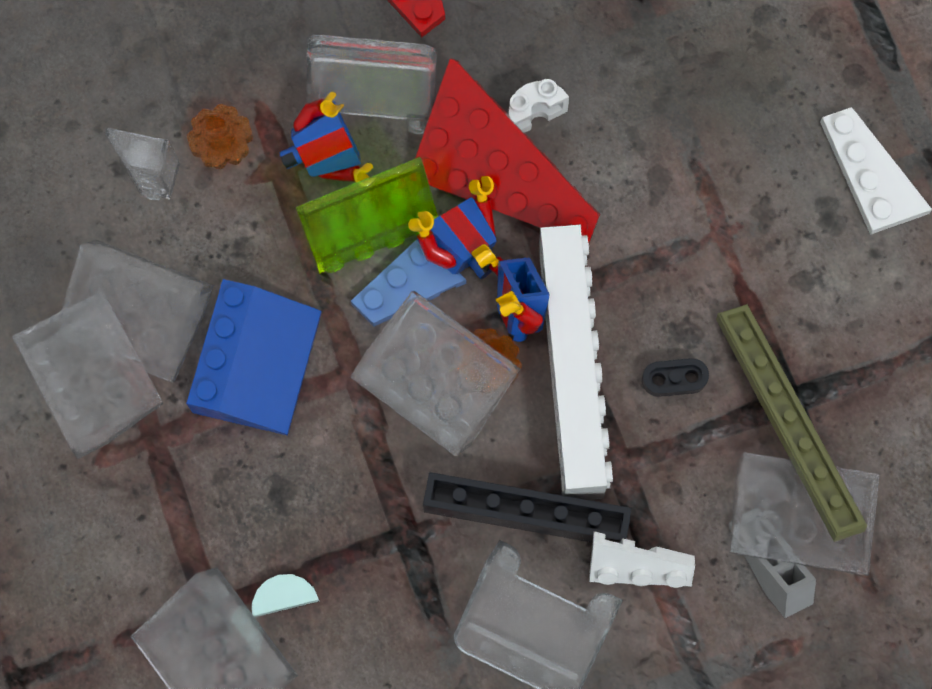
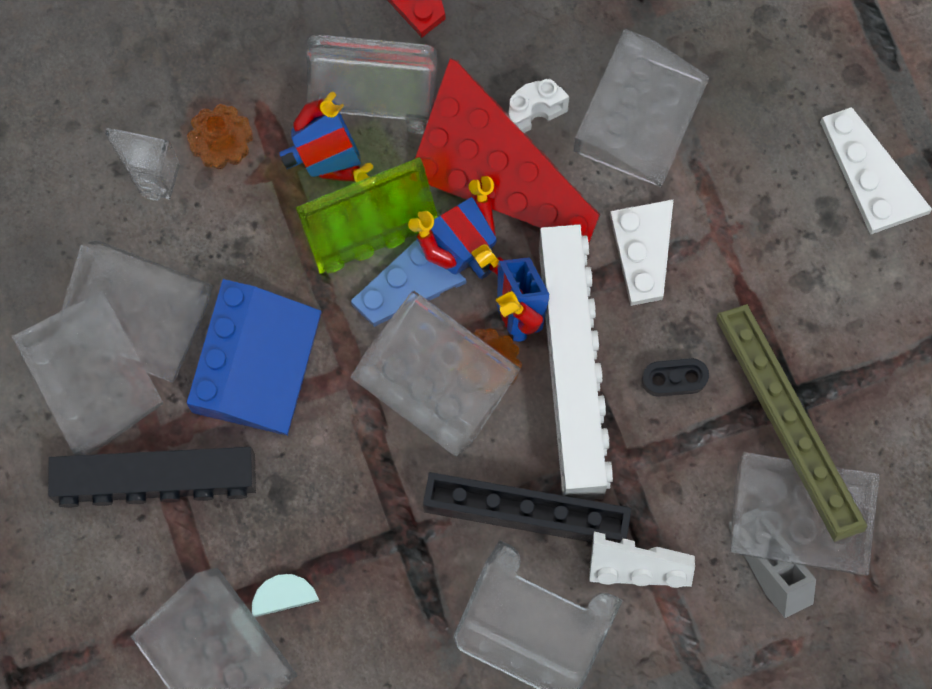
none -> black brick [48,447,256,508]
none -> clear slope [573,29,709,188]
none -> white wing [610,199,674,306]

